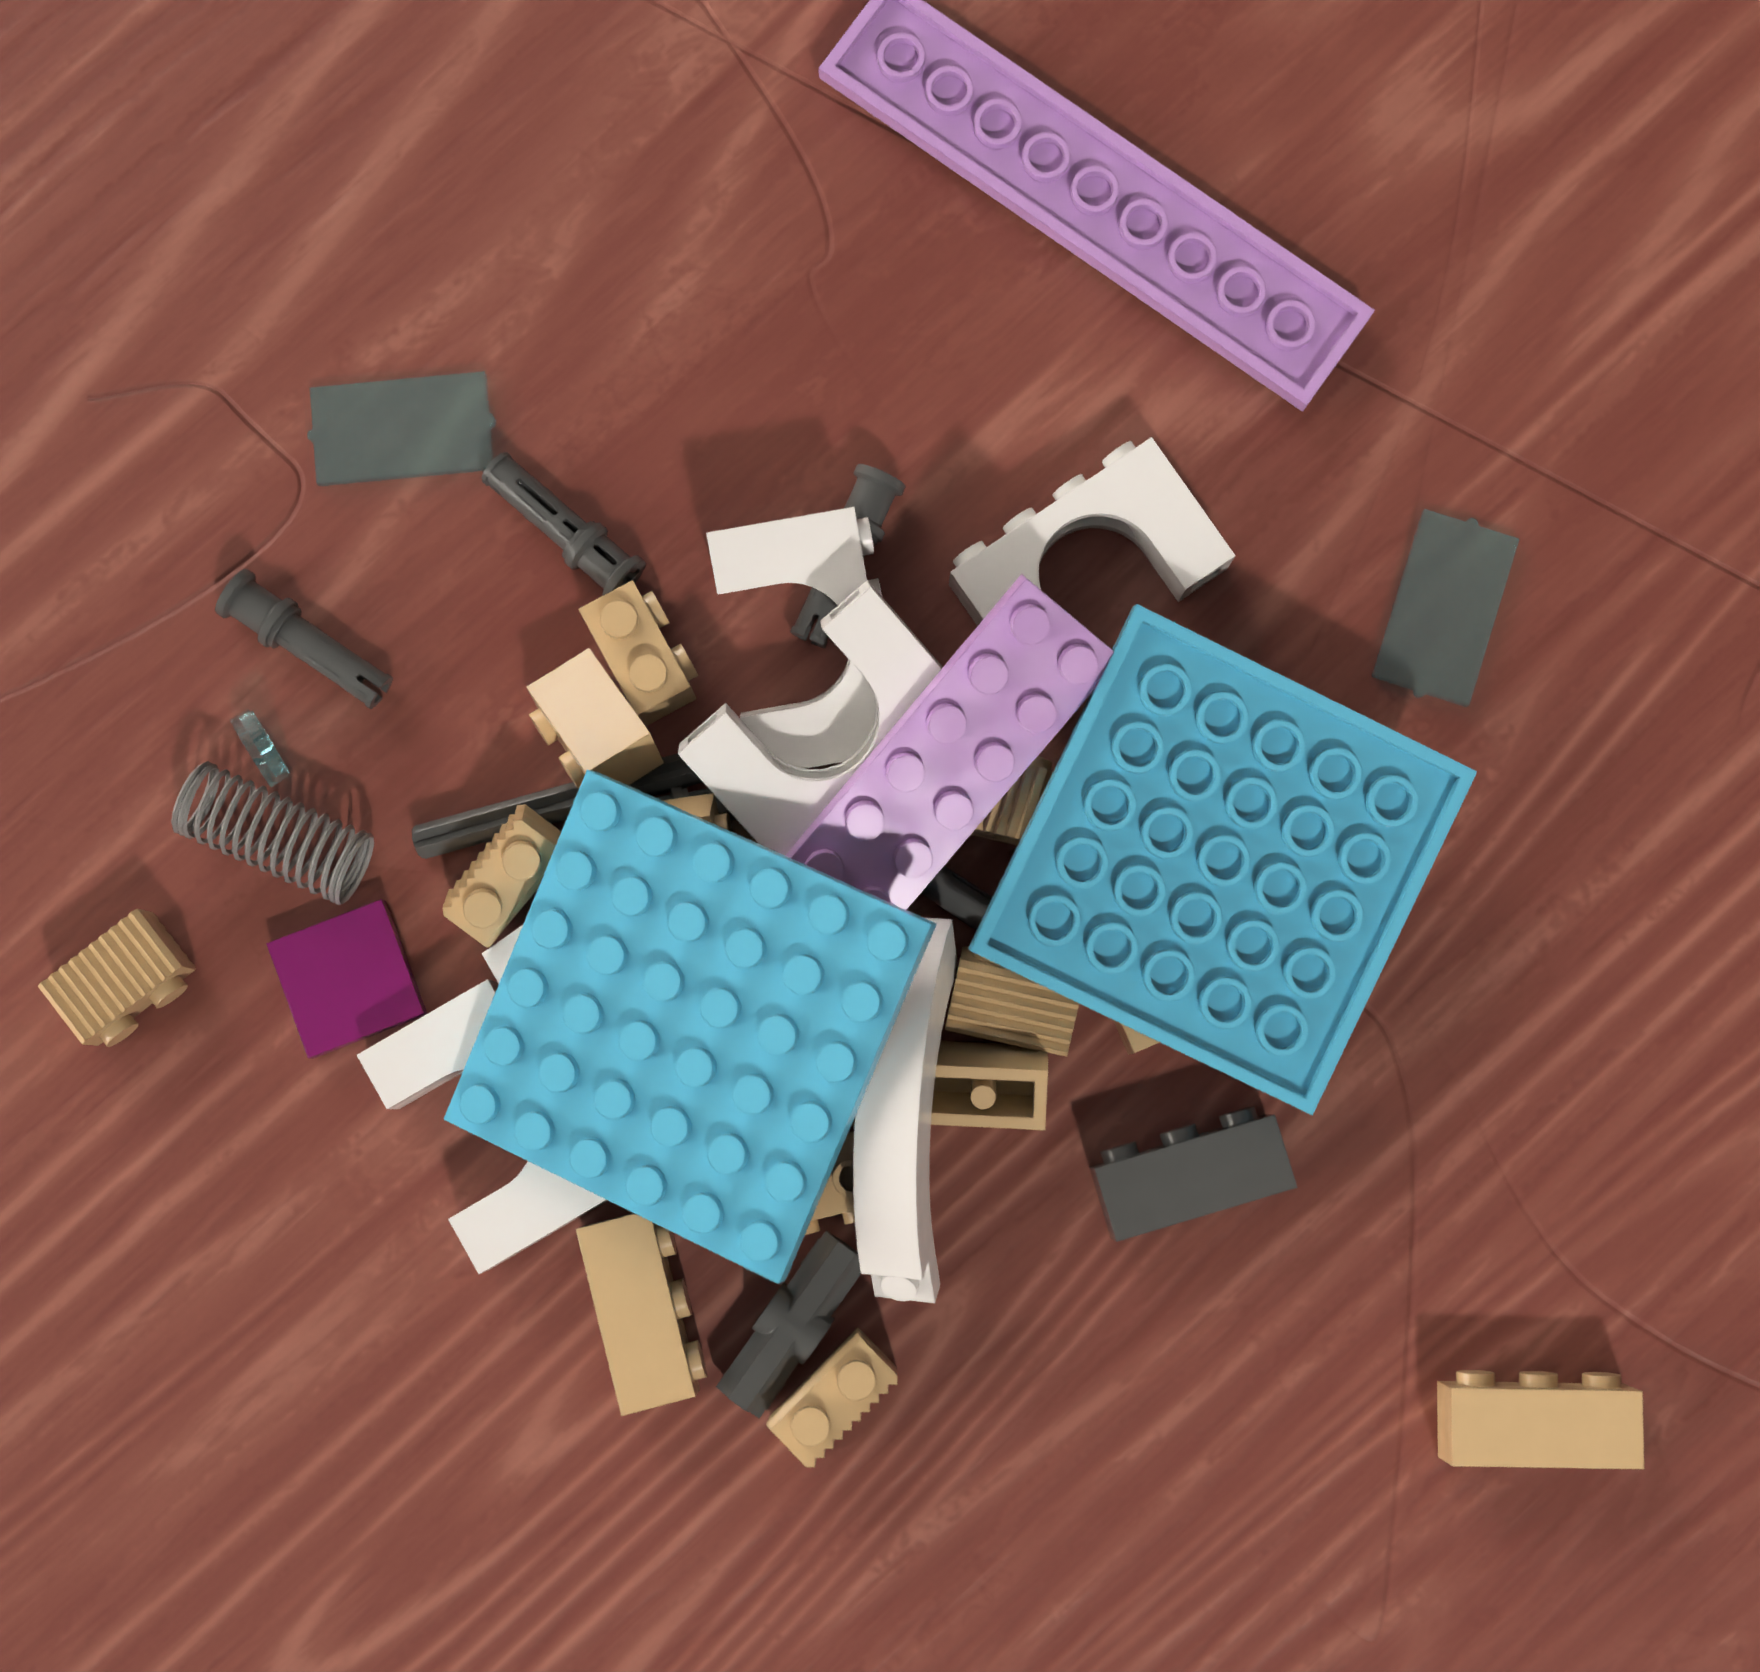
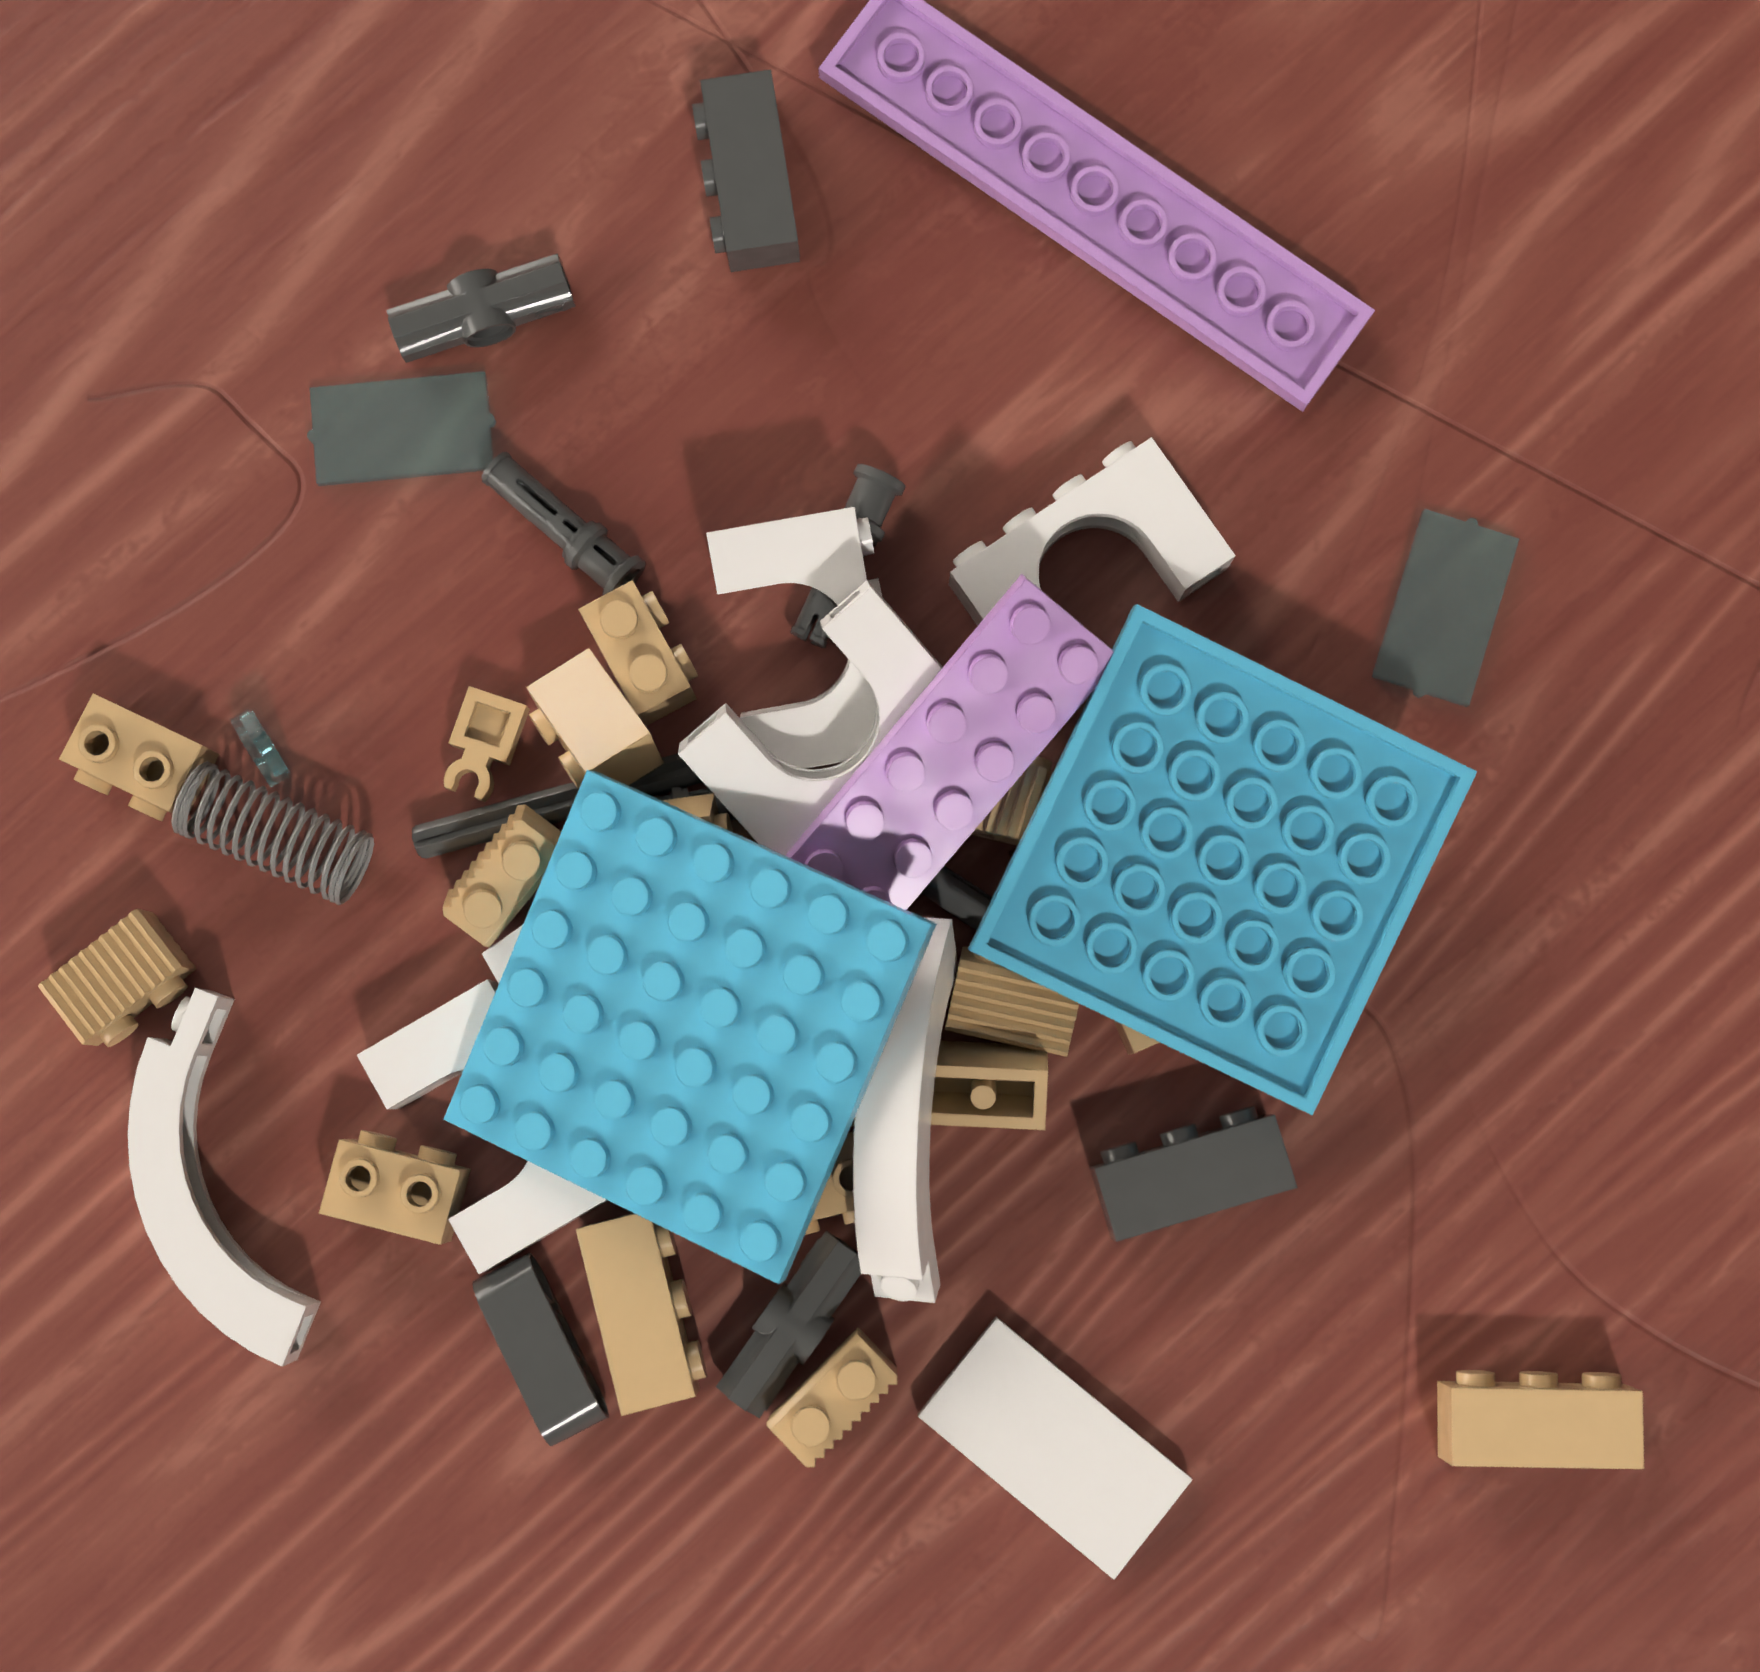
dark grey pin [215,569,393,709] -> none
magenta tile [266,899,428,1059] -> none
none -> tan brick [59,693,219,821]
none -> white arch [128,988,321,1366]
none -> tan brick [319,1130,471,1245]
none -> dark grey piece [387,254,576,363]
none -> tan plate [444,686,530,802]
none -> dark grey beam [472,1253,609,1446]
none -> dark grey brick [692,69,800,272]
none -> white tile [918,1316,1192,1579]

